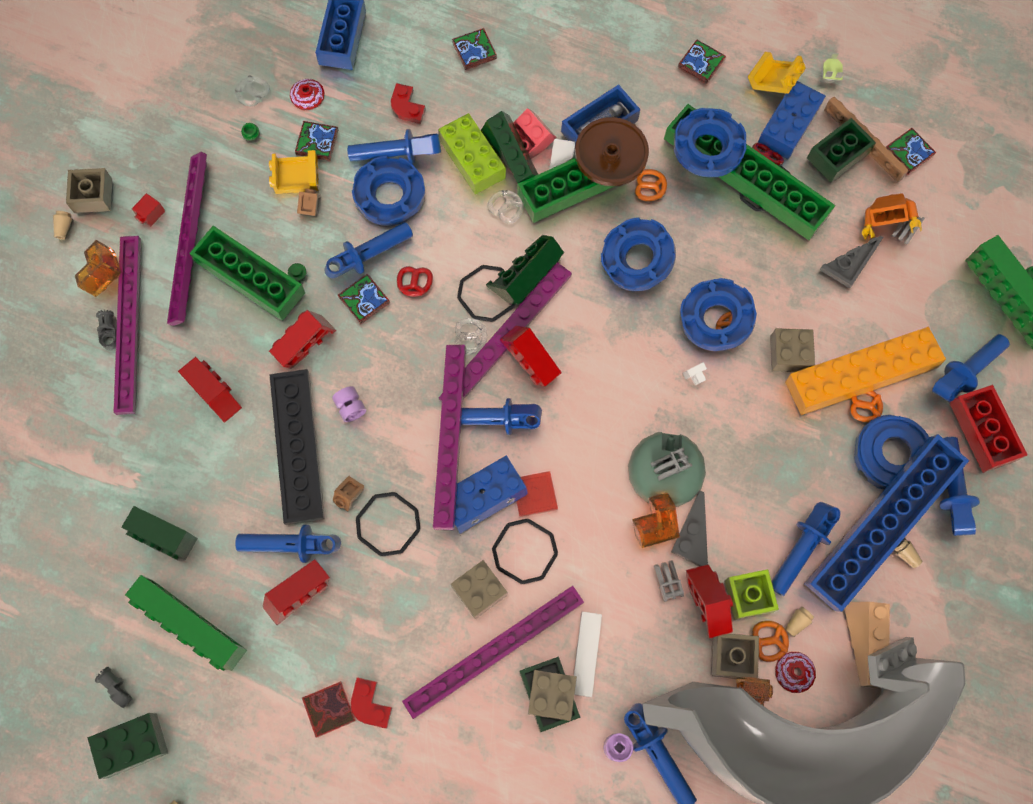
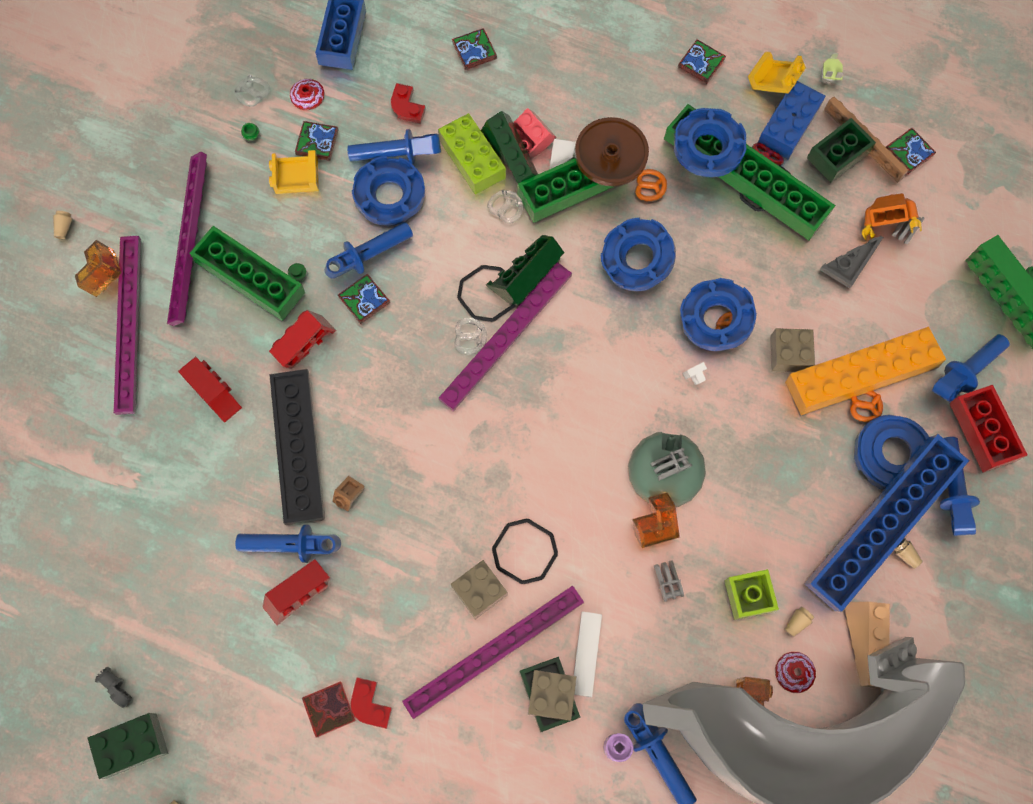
dark tan brick [66,168,112,213] -> none
dark grey connector [96,310,116,350] -> none
dark green brick [121,506,198,560] -> none
green brick [125,575,247,671] -> none
red brick [132,193,165,227] -> none
medium nougat bracket [297,189,321,216] -> none
lavender wheel [332,386,366,422] -> none
black piece [356,492,420,556] -> none
red piece [397,266,433,297] -> none
magenta plate [433,345,466,530] -> none
blue piece [455,455,528,534] -> none
blue piece [461,398,542,435] -> none
red wedge [499,326,562,387] -> none
clear red tile [516,471,558,517] -> none
blue piece [561,84,641,146] -> none
dark grey wing [671,490,708,567] -> none
red wedge [686,564,733,638] -> none
dark tan brick [712,633,759,680] -> none
orange piece [752,621,789,662] -> none
blue piece [771,502,841,596] -> none

